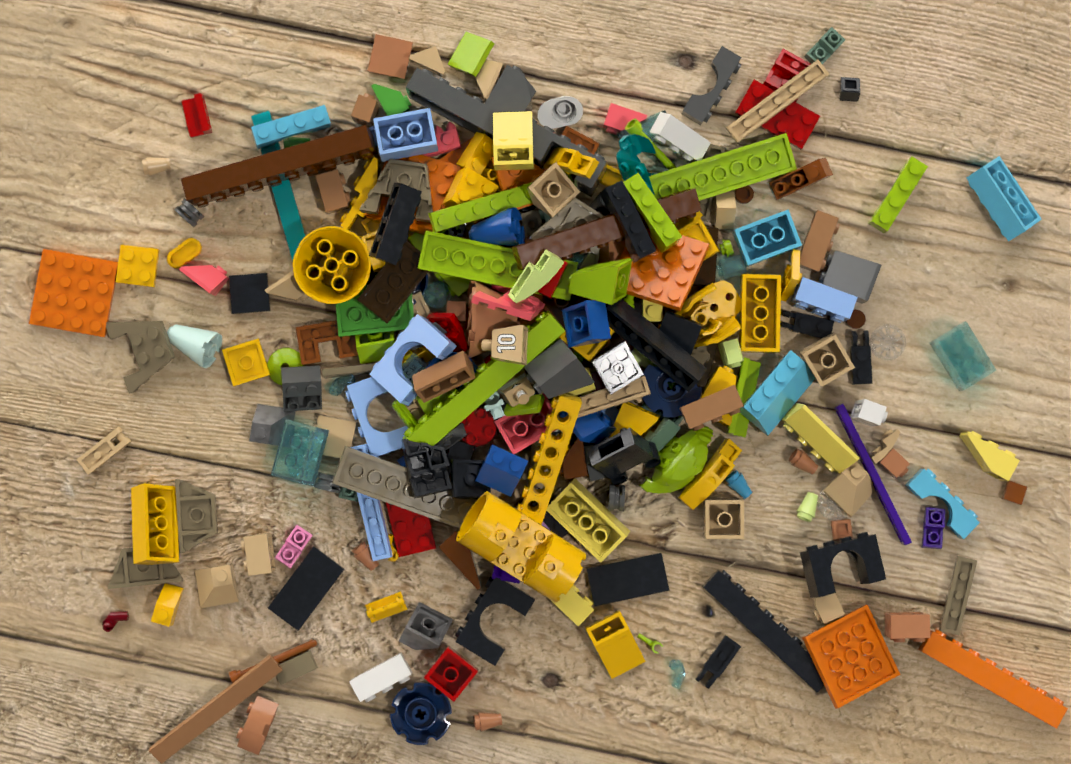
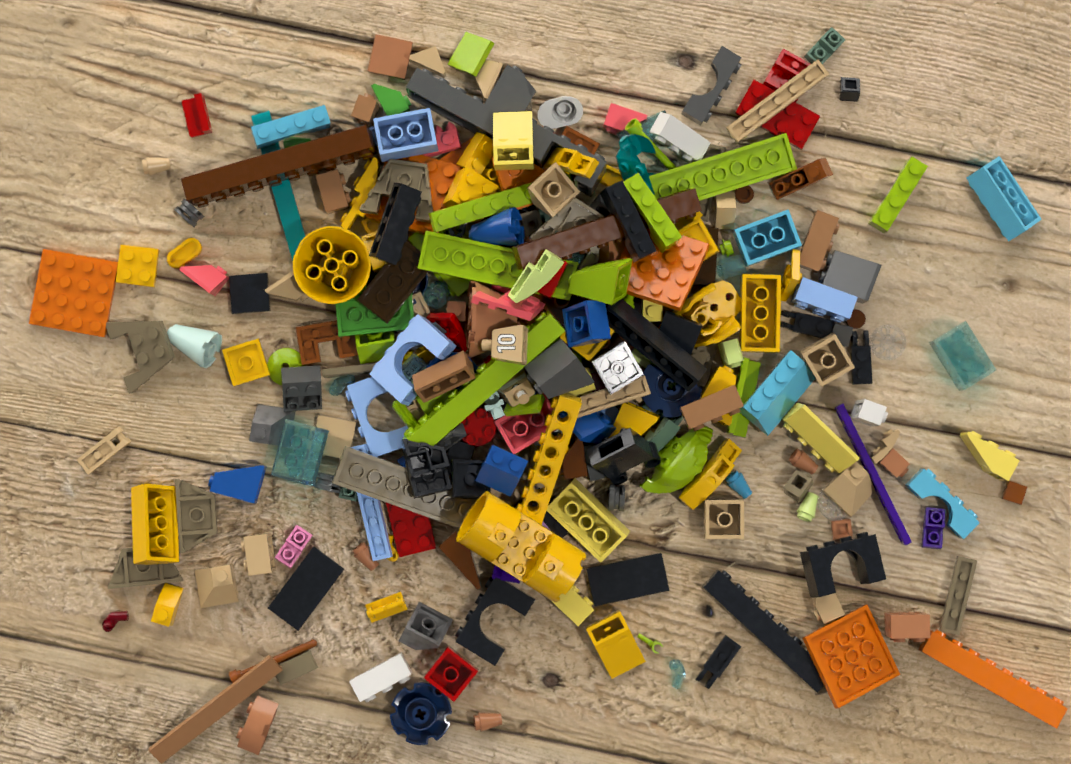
none -> blue slope [208,465,267,504]
none -> dark tan brick [783,469,813,503]
none -> dark grey slope [832,324,853,347]

